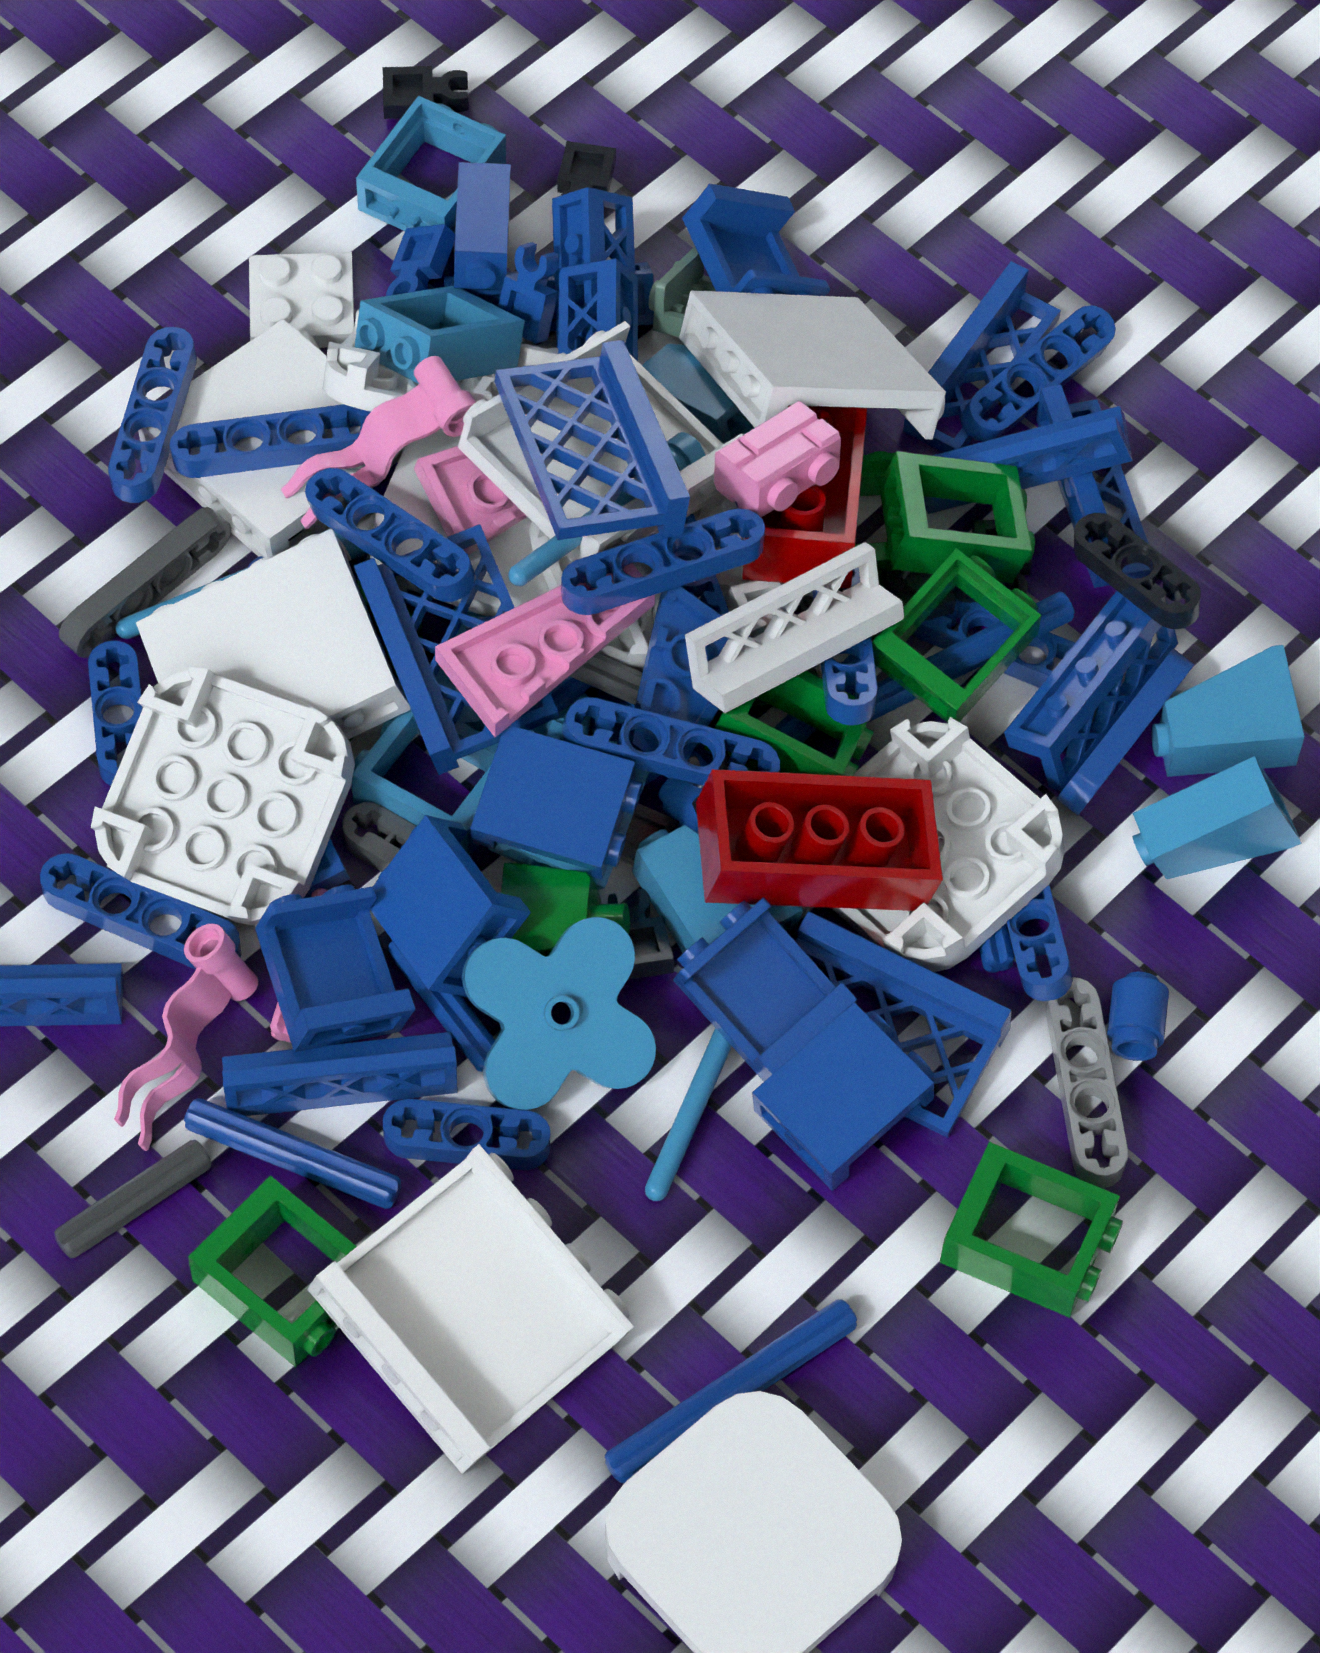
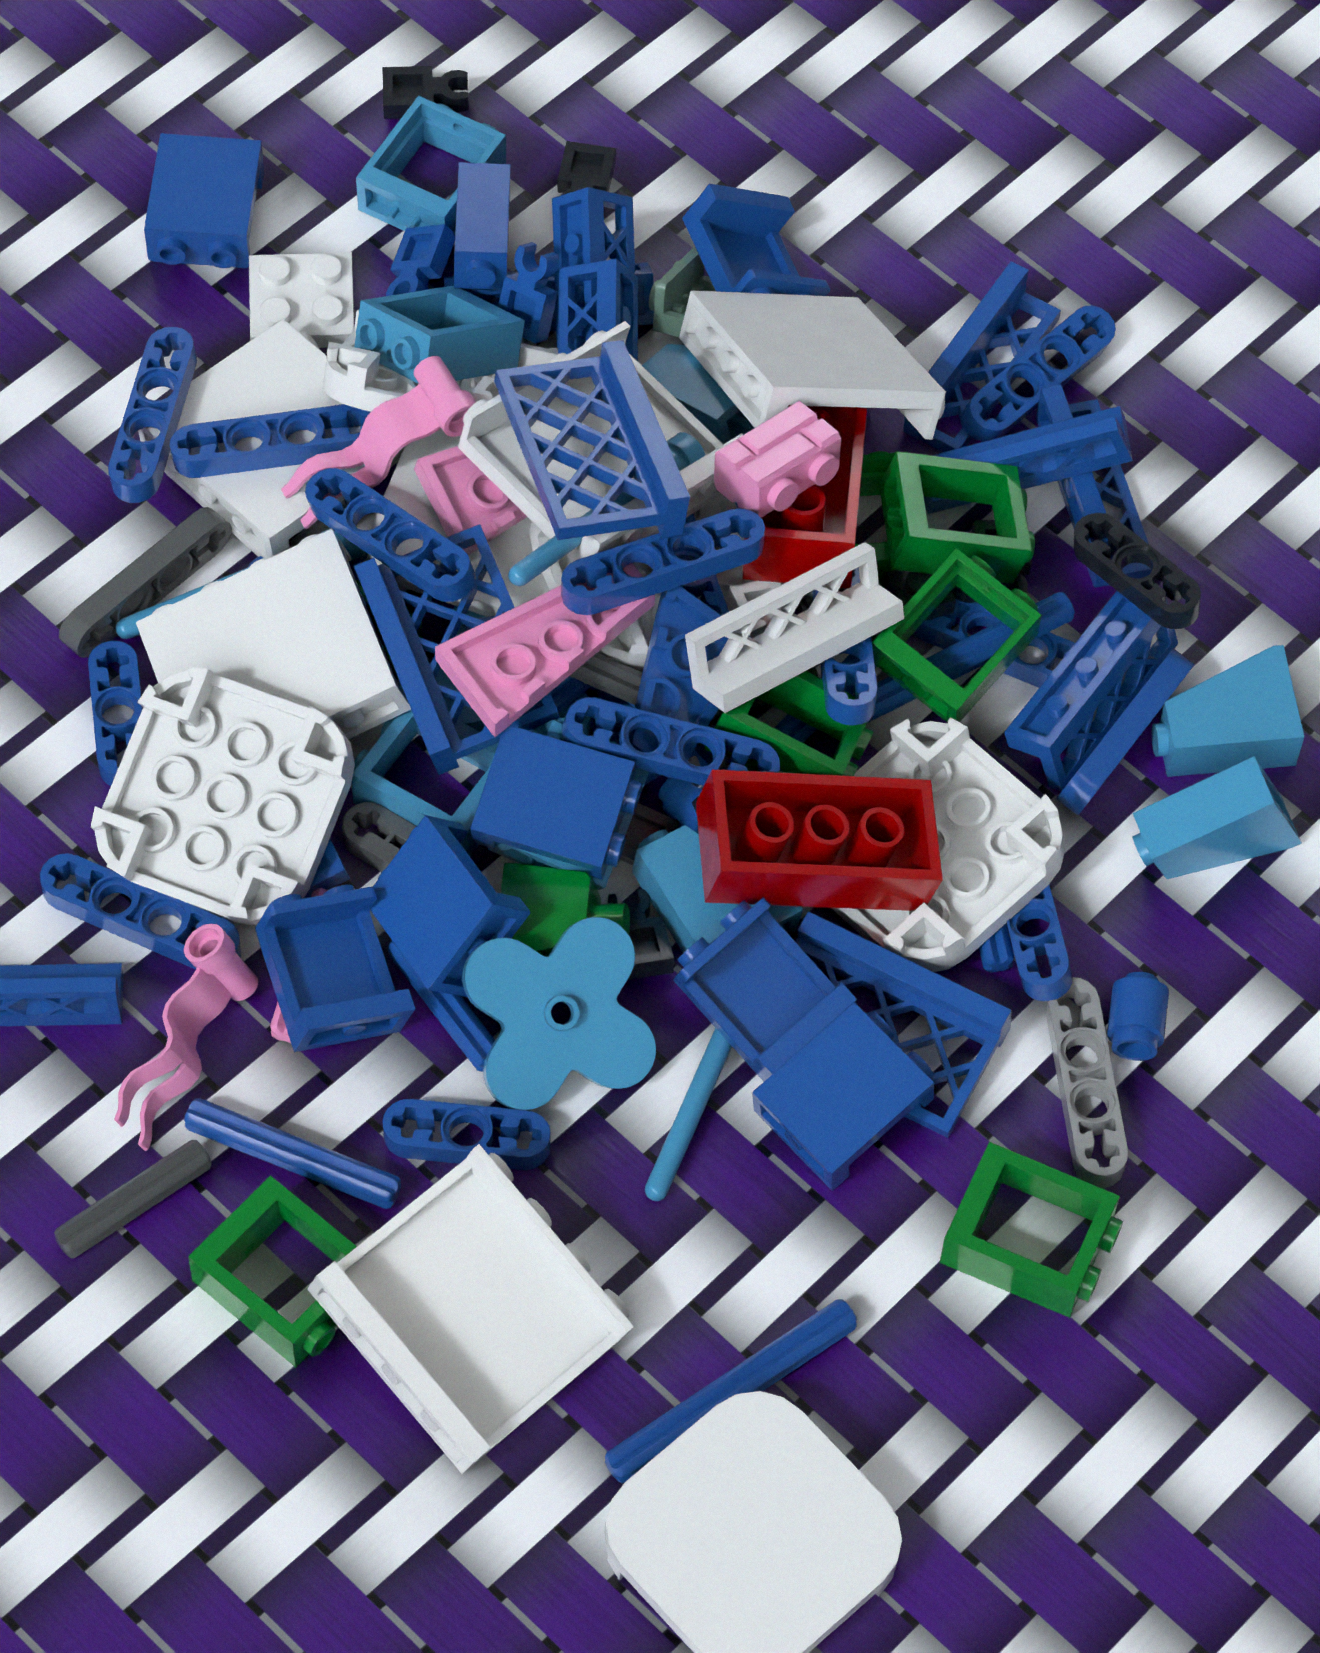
blue fence [222,1032,458,1116] -> none
none -> blue panel [144,133,264,268]

